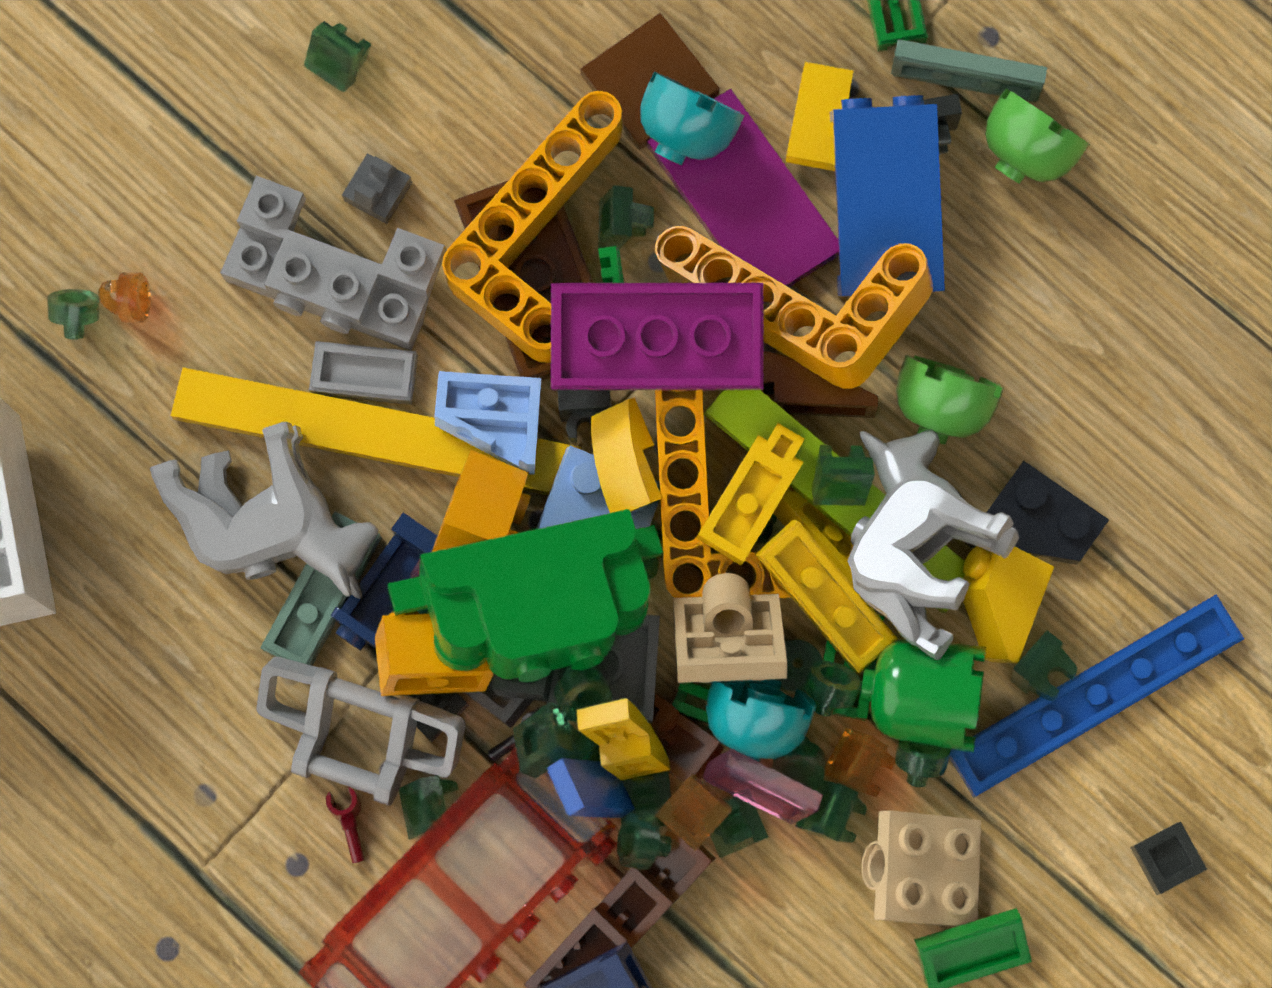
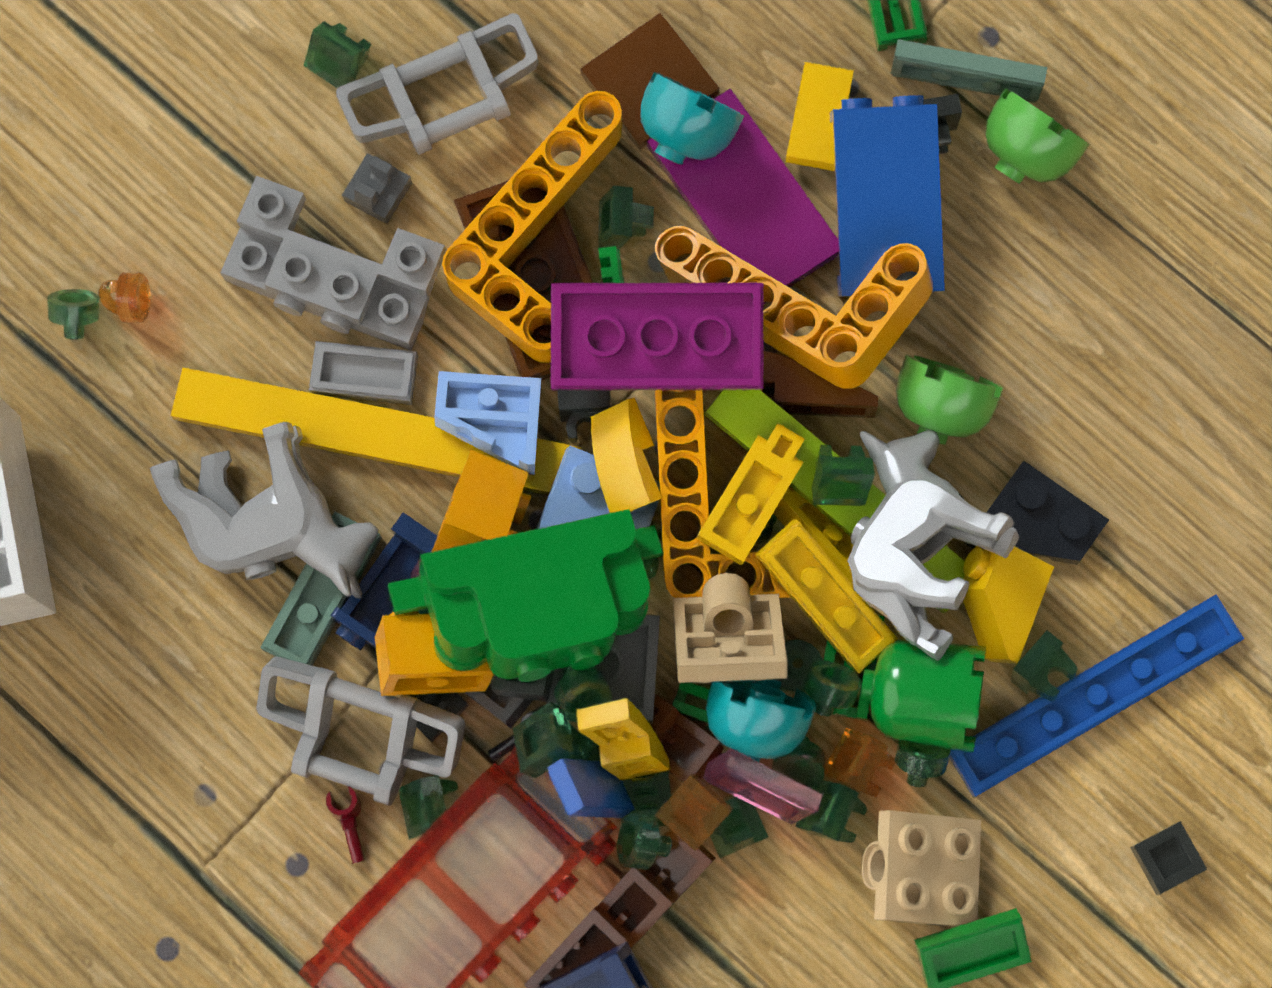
none -> light grey bar [336,13,538,155]

